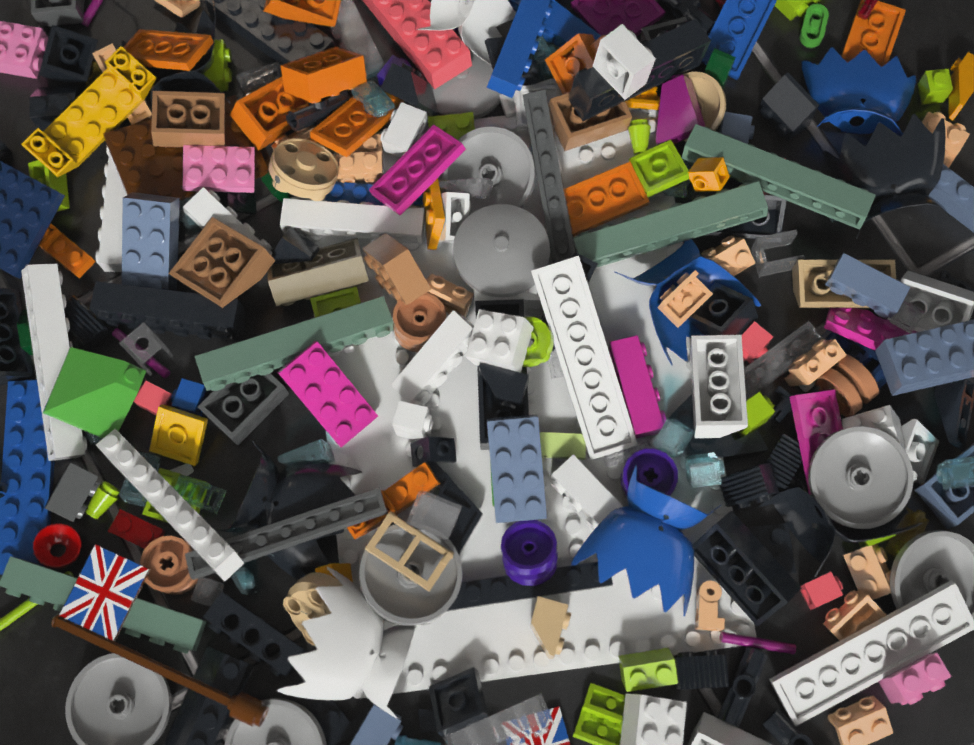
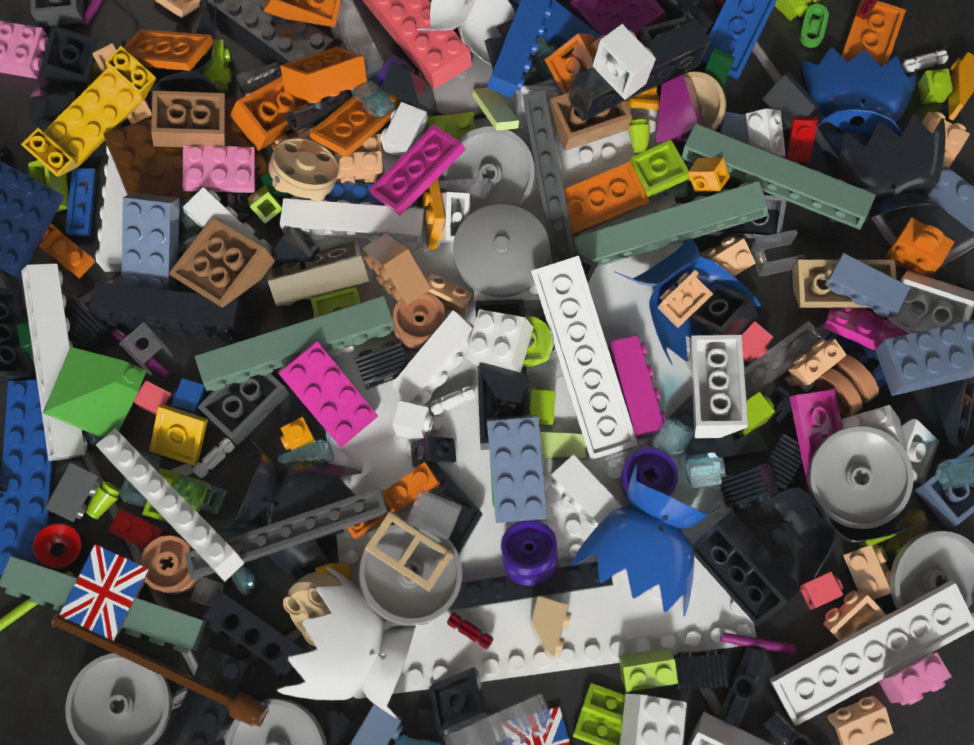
light nougat leg [695,580,725,631] -> none
none -> blue plate [65,169,98,236]
none -> white axle [192,437,235,478]
none -> lime brick [248,185,282,223]
none -> light orange brick [280,417,317,456]
none -> black brick [355,341,409,390]
none -> white axle [429,385,476,415]
none -> dark red axle [447,612,494,649]
none -> yellowish green tile [473,88,519,130]
none -> lime brick [529,387,556,425]
none -> white brick [746,109,786,157]
none -> red plate [786,116,818,162]
none -> orange brick [885,218,955,278]
none -> white axle [902,50,948,73]

